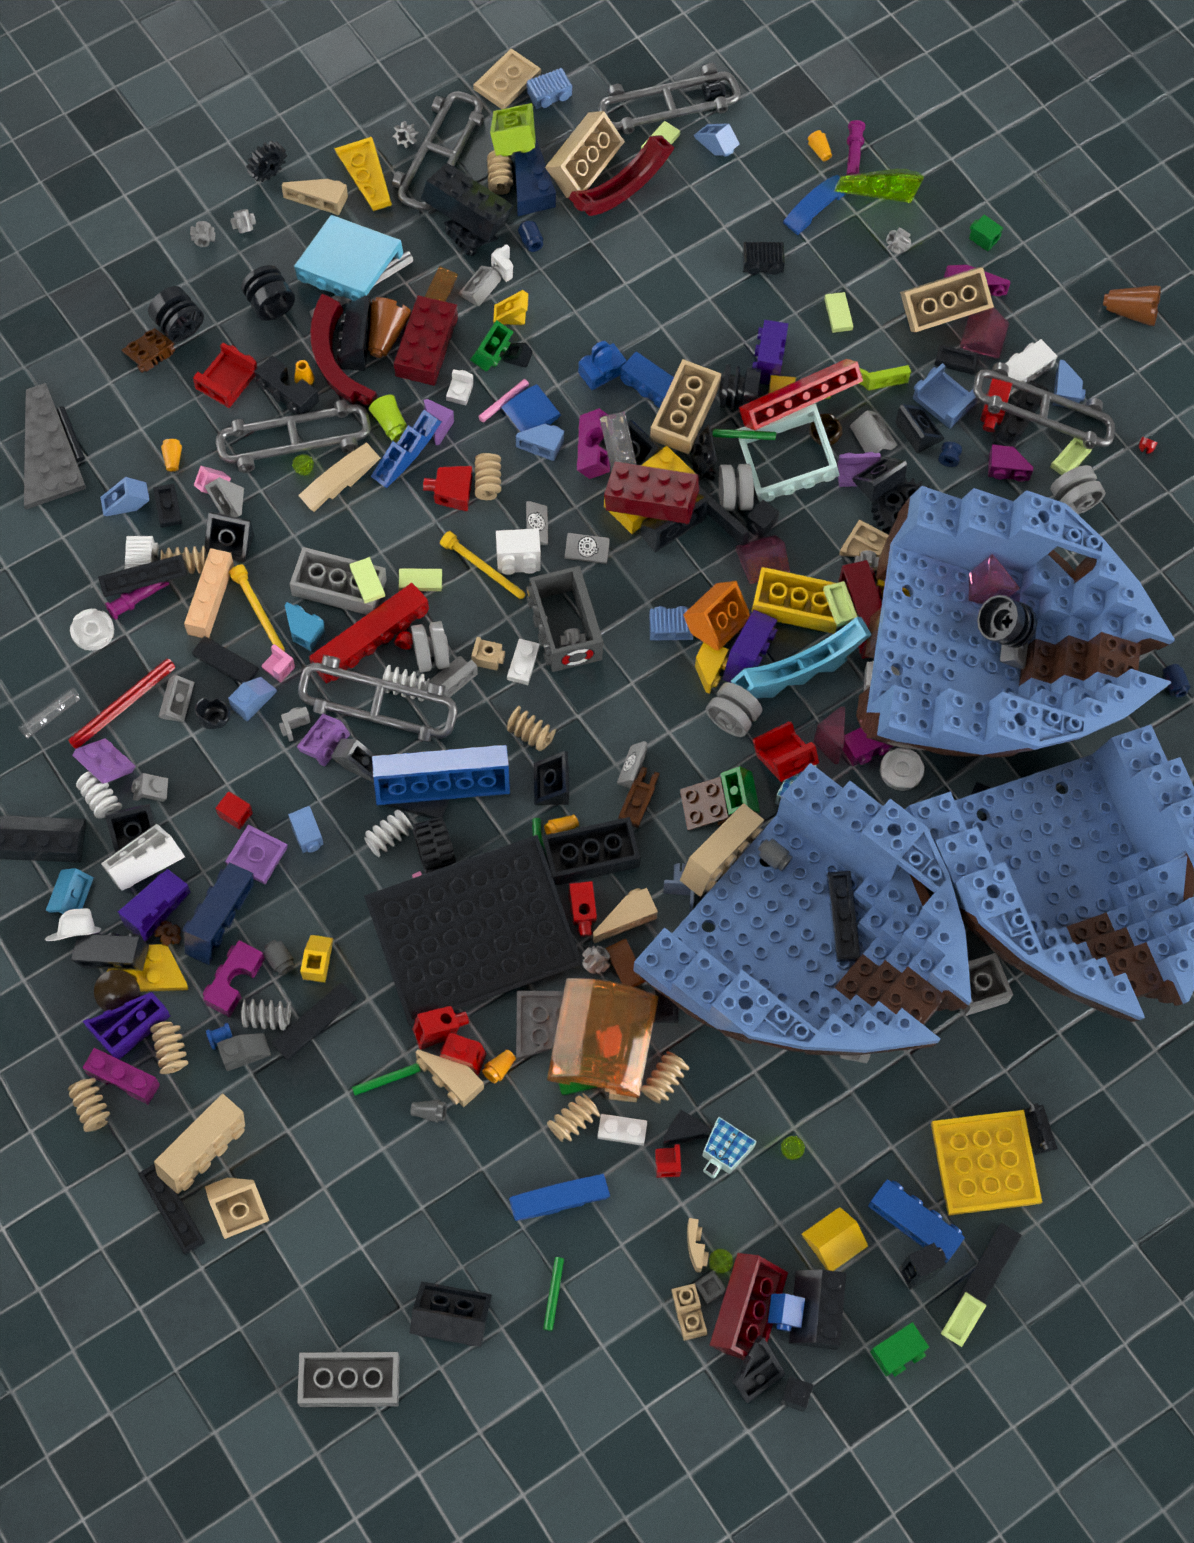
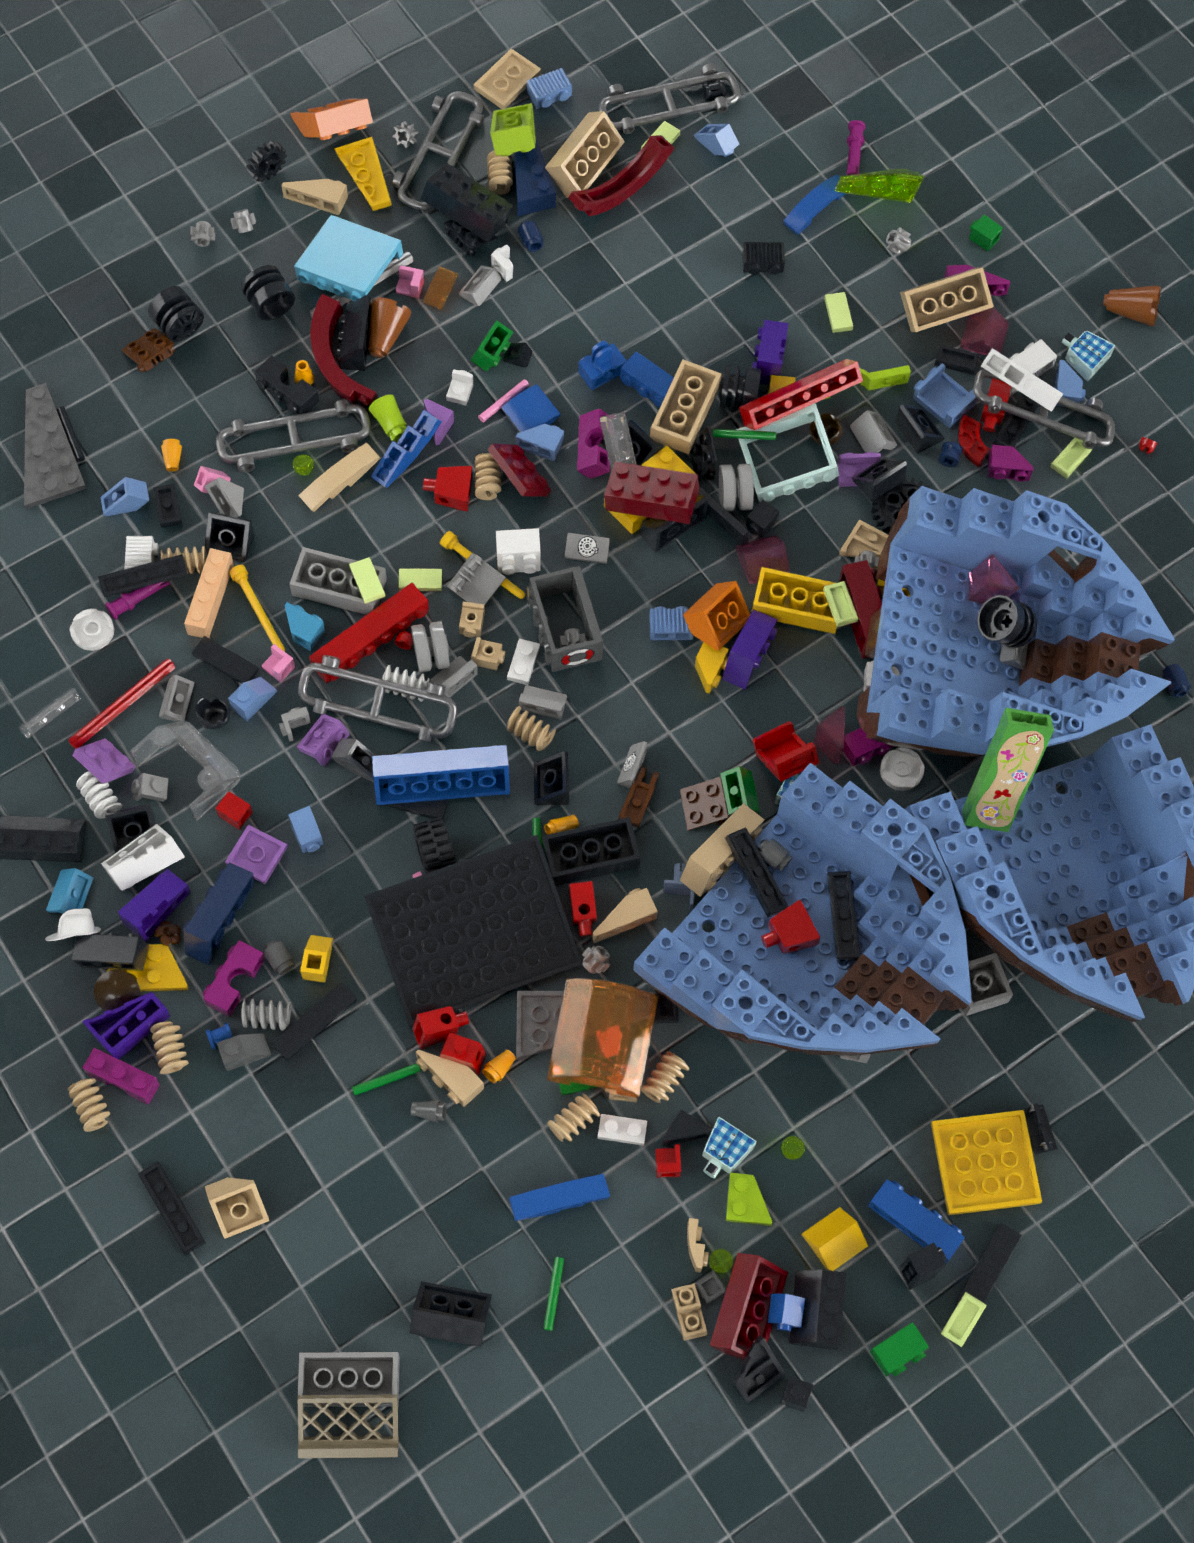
tan brick [154,1093,245,1194] -> none
red panel [193,343,257,408] -> none
white piece [364,810,413,857] -> none
dark red brick [394,295,458,386] -> none
yellow slope [493,290,528,325] -> none
light grey slope [526,501,548,545] -> none
reddish brown slope [605,939,645,991] -> none
light grey wheel [705,682,762,737] -> none
medium azure arch [731,617,871,698] -> none
light orange cone [807,130,833,162] -> none
light grey wheel [1050,465,1106,514] -> none
none -> clear windscreen [130,721,241,821]
none -> wedge [290,99,373,140]
none -> dark tan fence [298,1394,399,1458]
none -> bright pink panel [396,266,424,298]
none -> light grey hinge [447,553,506,605]
none -> tan brick [459,601,485,638]
none -> dark red plate [487,444,552,497]
none -> light grey panel [519,685,567,720]
none -> black tile [725,827,789,918]
none -> lime wing [726,1173,772,1226]
none -> red torso [761,899,821,954]
none -> red tile [958,414,990,467]
none -> brick [962,708,1054,832]
none -> white slope [981,348,1063,412]
none -> torso [1062,331,1115,381]

